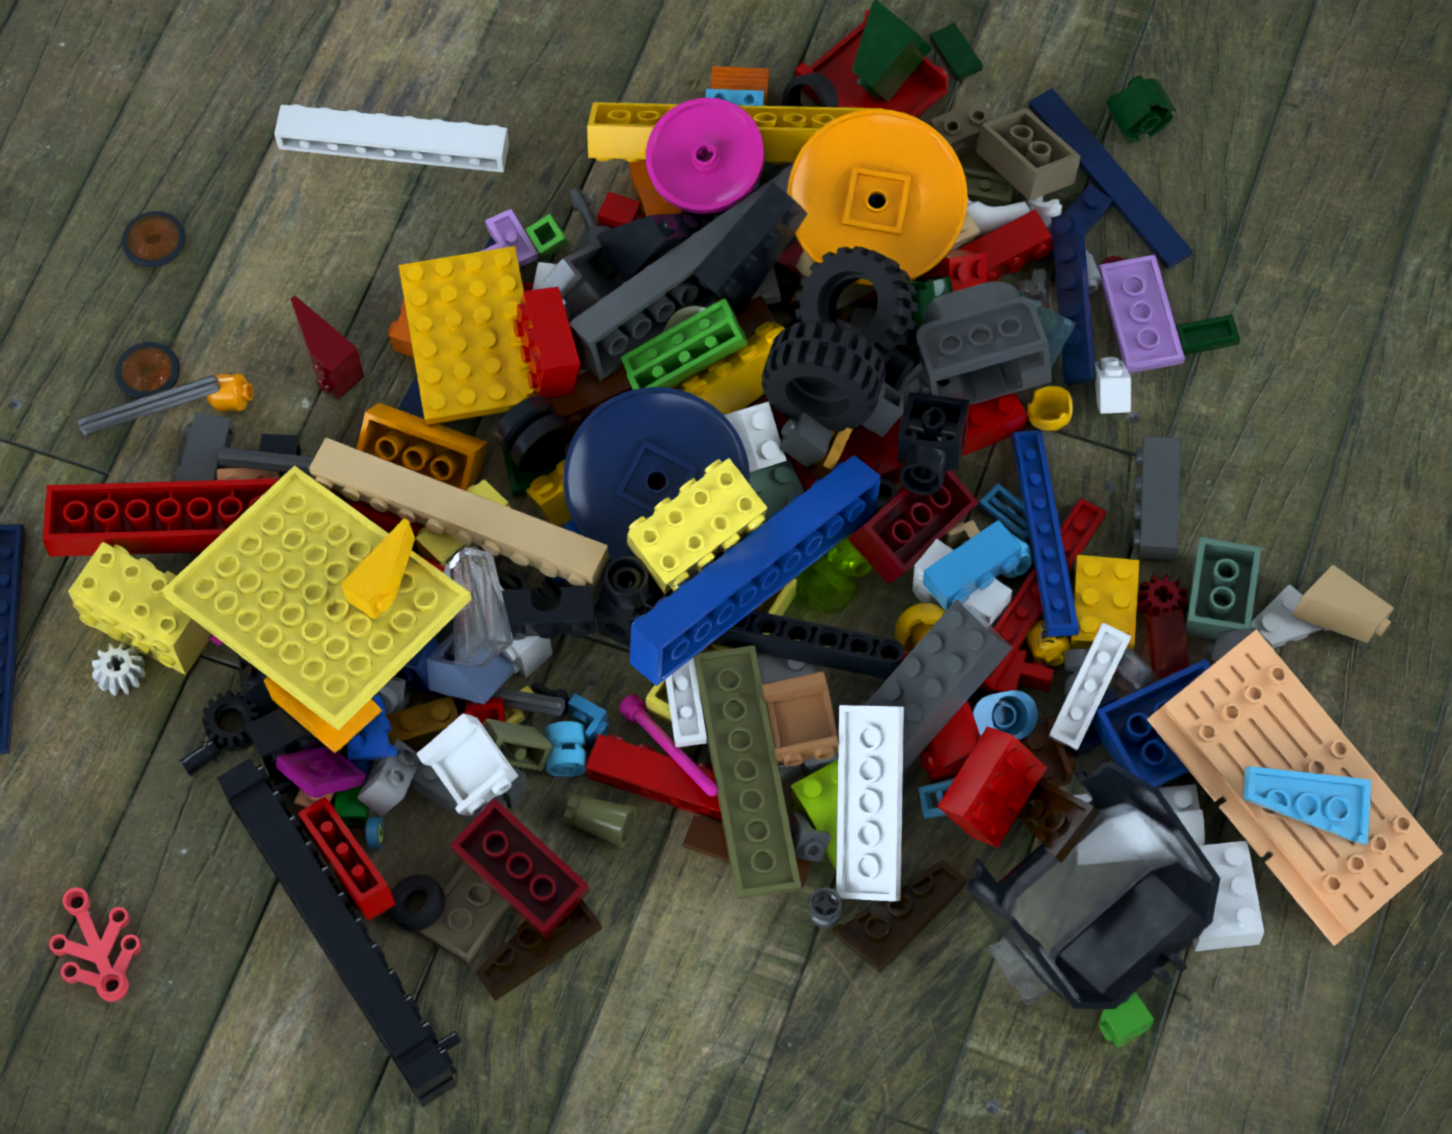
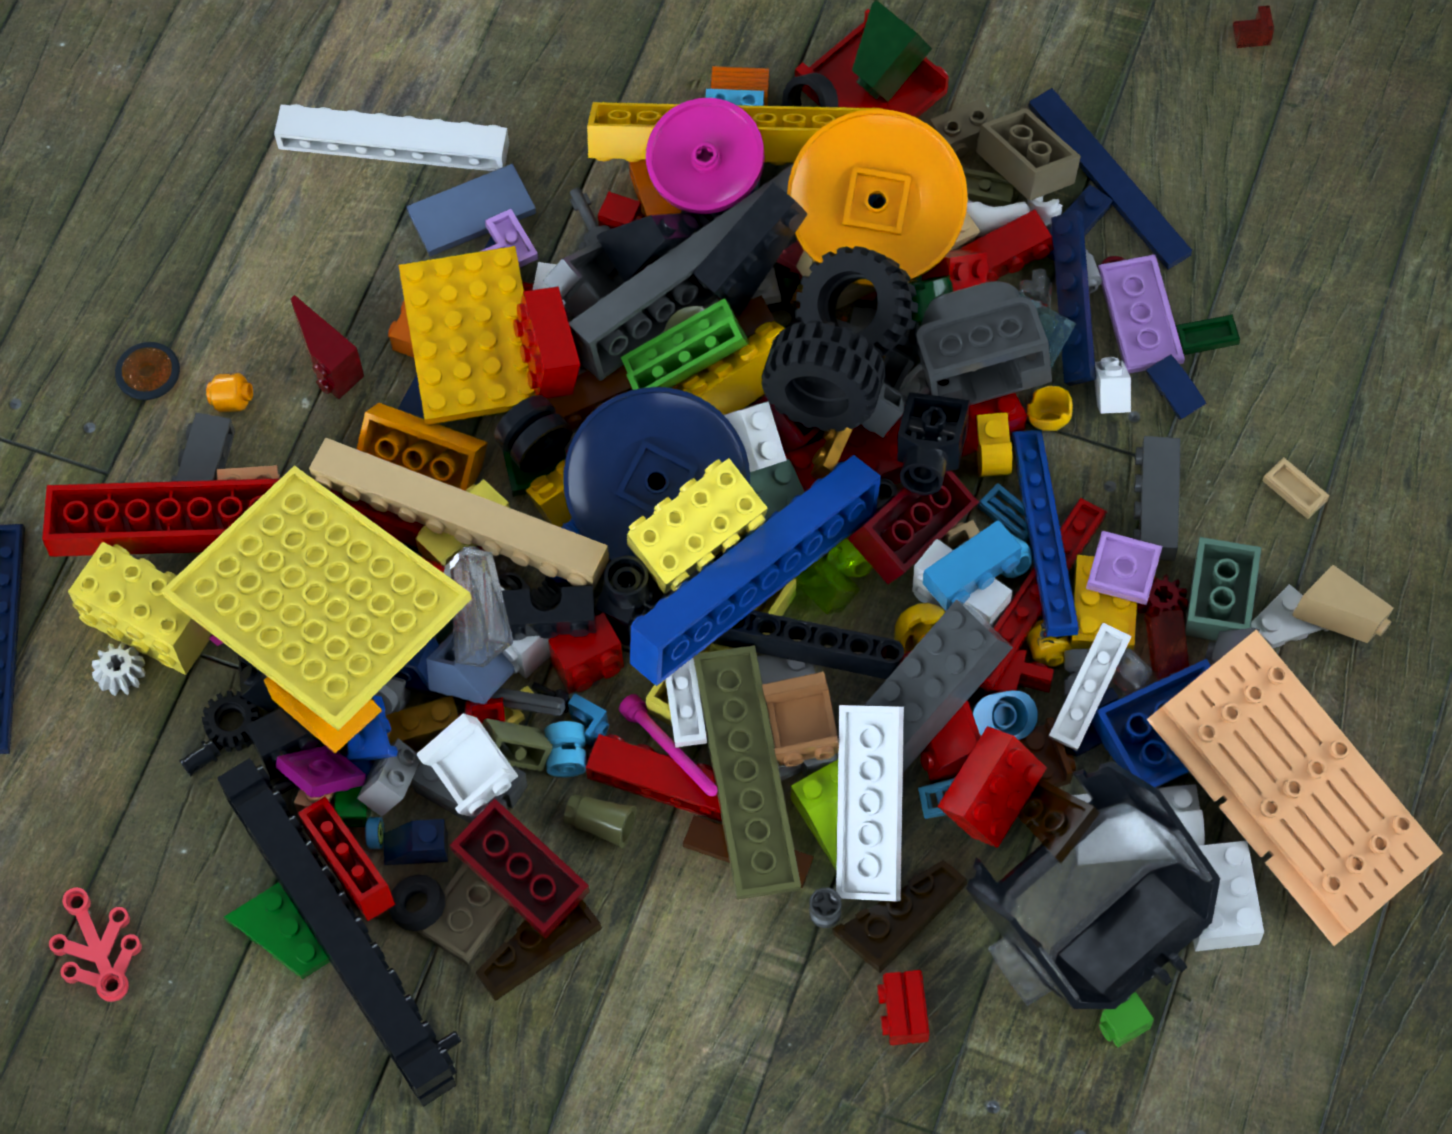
dark grey axle [78,375,220,435] -> none
clear orange wheel [122,211,185,267] -> none
dark grey axle [217,448,315,475] -> none
black panel [259,434,302,473] -> none
yellow slope [340,518,415,620] -> none
bright green brick [525,214,571,259] -> none
dark grey brick [779,412,832,468] -> none
dark grey bracket [789,811,831,862] -> none
dark green tile [929,23,983,82] -> none
dark green brick [1106,75,1176,142] -> none
medium azure wing [1243,766,1371,845] -> none
none -> green wing [224,882,330,979]
none -> dark blue slope [384,819,448,865]
none -> sand blue tile [406,163,536,257]
none -> red brick [548,613,624,694]
none -> red brick [877,970,930,1045]
none -> yellow brick [976,412,1012,477]
none -> lavender tile [1086,531,1163,605]
none -> dark blue slope [1145,354,1206,420]
none -> clear red panel [1233,5,1274,48]
none -> tan tile [1262,457,1330,519]

